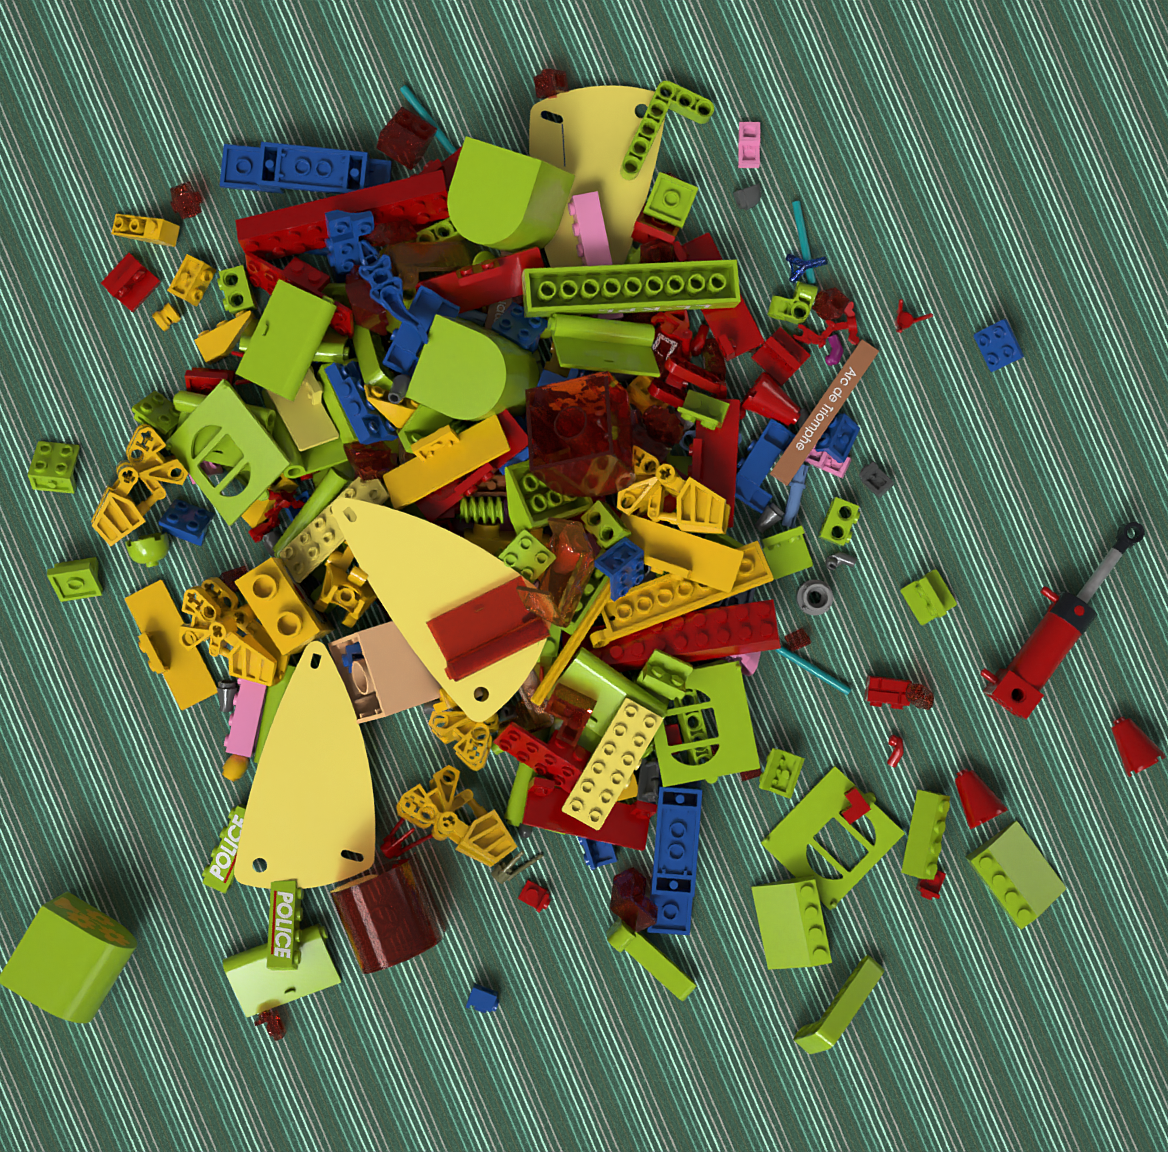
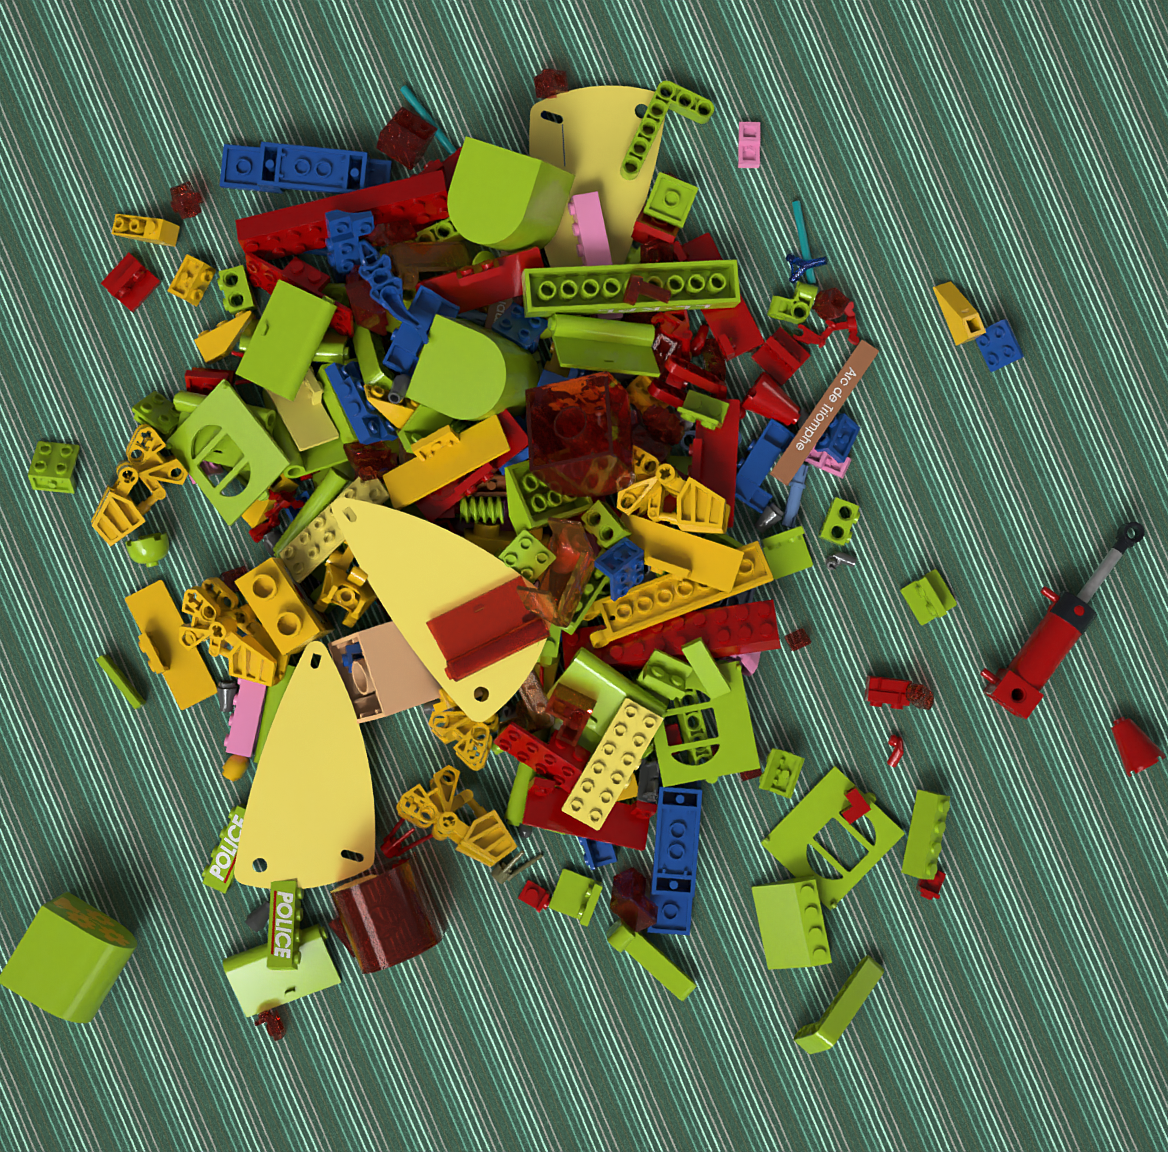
lime bracket [47,557,103,602] -> none
yellow wheel [152,302,182,332] -> none
blue bracket [159,499,214,546] -> none
blue brick [466,983,500,1013] -> none
yellow axle [531,578,611,706] -> none
dark grey piece [733,184,762,210] -> none
teal bar [775,645,851,695] -> none
light grey piece [796,580,833,615] -> none
magenta arm [825,334,844,366] -> none
dark grey bracket [859,461,895,499] -> none
red plant [894,299,933,333] -> none
red cone [954,768,1008,830] -> none
lime slope [965,820,1067,930] -> none
none -> lime tile [96,654,146,709]
none -> dark grey cone [245,900,270,933]
none -> clear red tile [328,916,362,958]
none -> lime bracket [549,868,603,927]
none -> clear red piece [622,274,672,306]
none -> lime tile [682,637,731,699]
none -> yellow slope [933,281,986,346]

